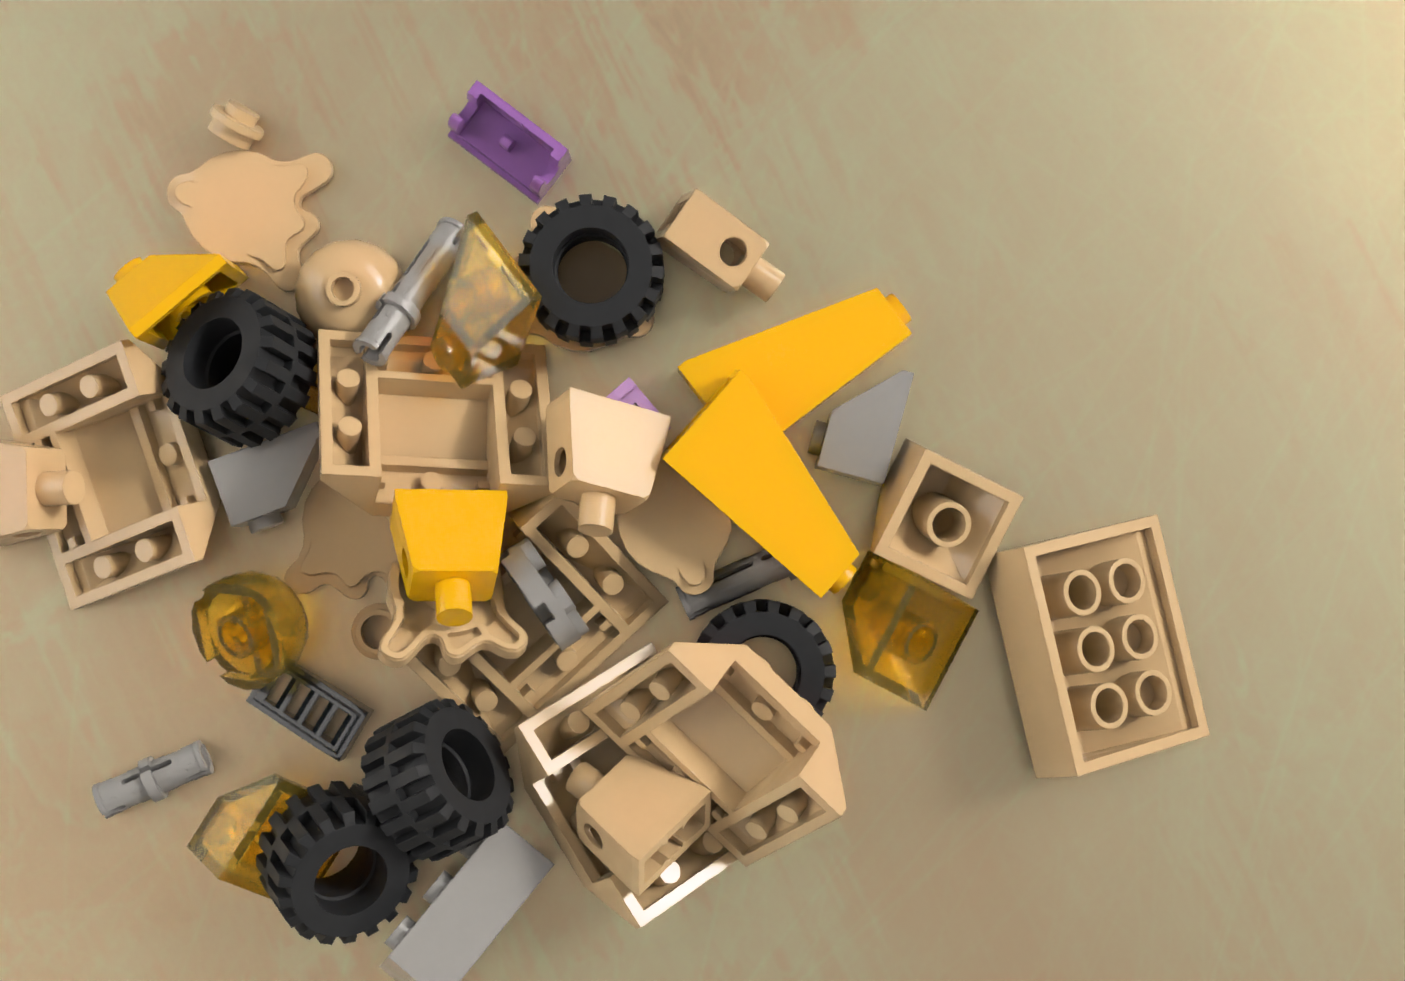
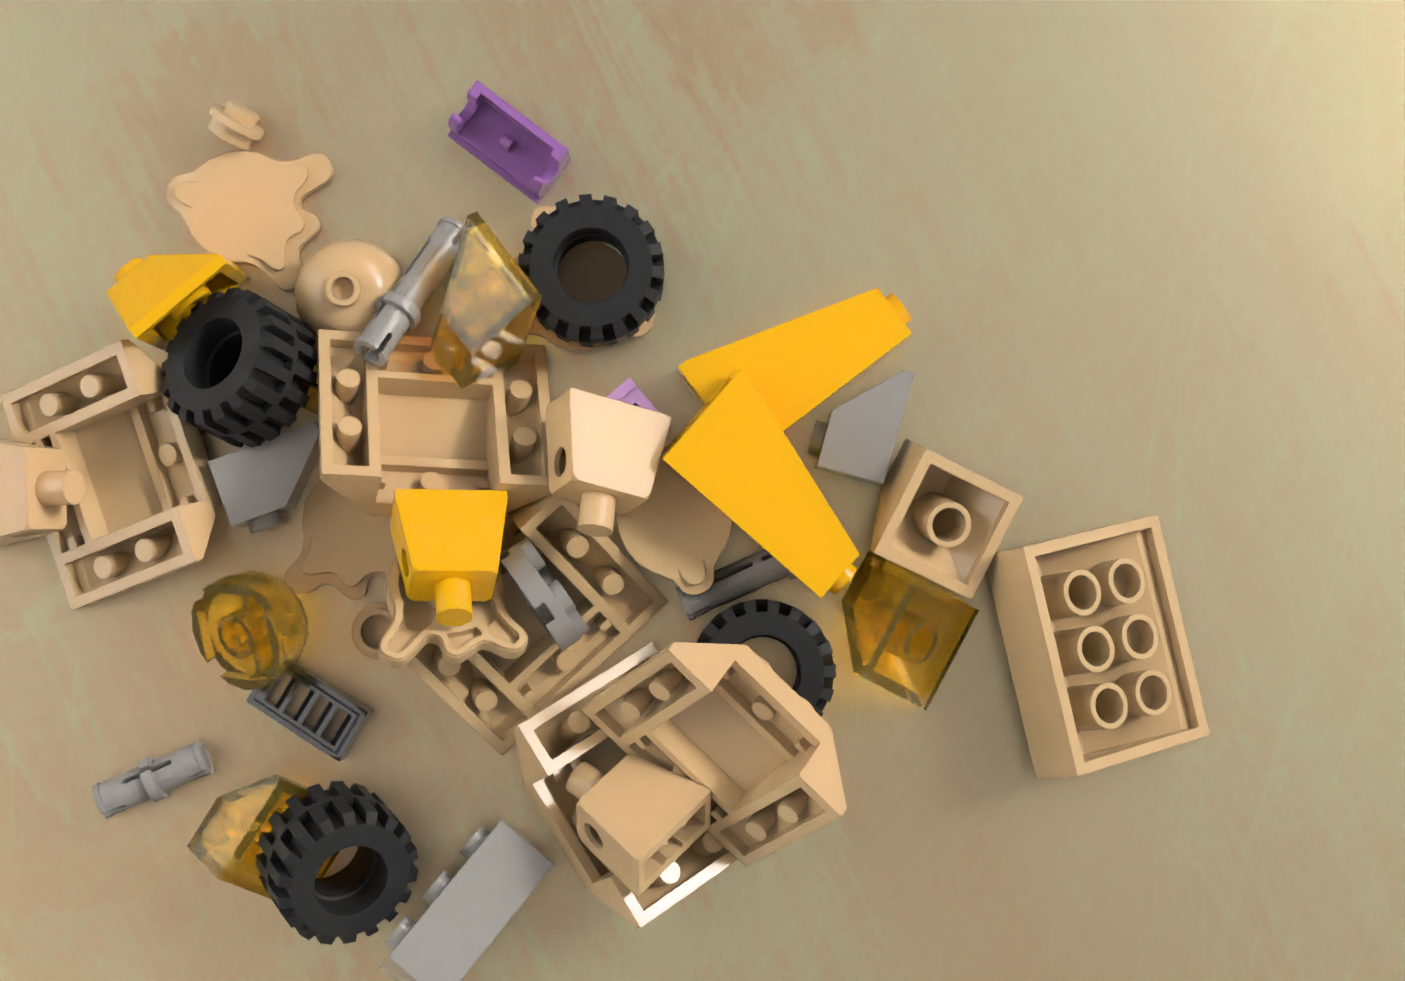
black tyre [361,698,514,861] -> none
tan torso [655,188,785,302] -> none

